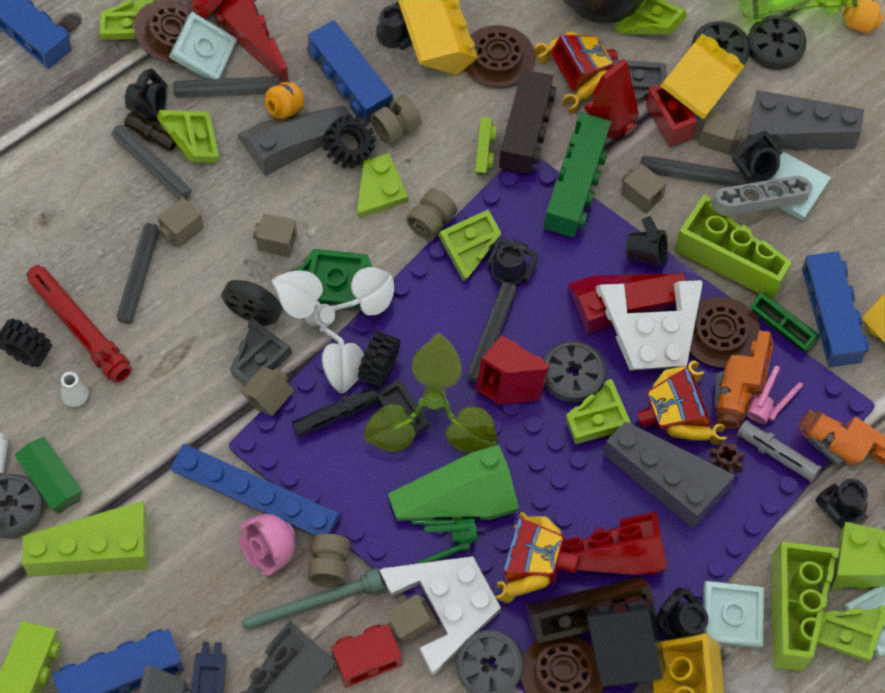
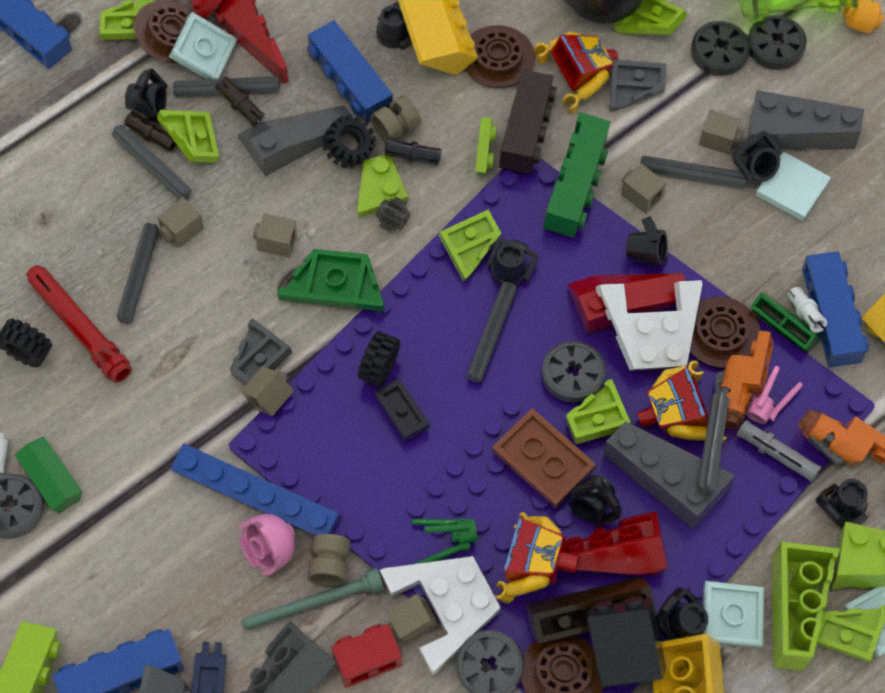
lime wedge [22,501,148,577] -> none
white cone [60,372,89,407] -> none
pearl dark grey wheel [221,280,283,325] -> none
light orange head [265,81,305,120] -> none
white plant [271,267,394,394] -> none
black pin [291,386,379,438] -> none
clear neon green plant [364,333,498,452] -> none
bright green wedge [388,445,519,521] -> none
dark tan wheel [406,188,457,241] -> none
red slope [475,335,550,405] -> none
red wedge [584,58,639,139] -> none
red brick [646,83,697,148] -> none
yellow slope [660,33,744,119] -> none
lime wedge [674,194,792,299] -> none
reddish brown gear [709,441,745,474] -> none
light grey beam [712,176,812,216] -> none
none -> dark brown pin [215,76,265,126]
none -> clear smoke gear [376,197,410,233]
none -> black pin [384,138,441,166]
none -> dark orange plate [492,408,596,508]
none -> black piece [568,475,622,527]
none -> dark grey axle [698,392,729,494]
none -> white pin [787,287,827,333]

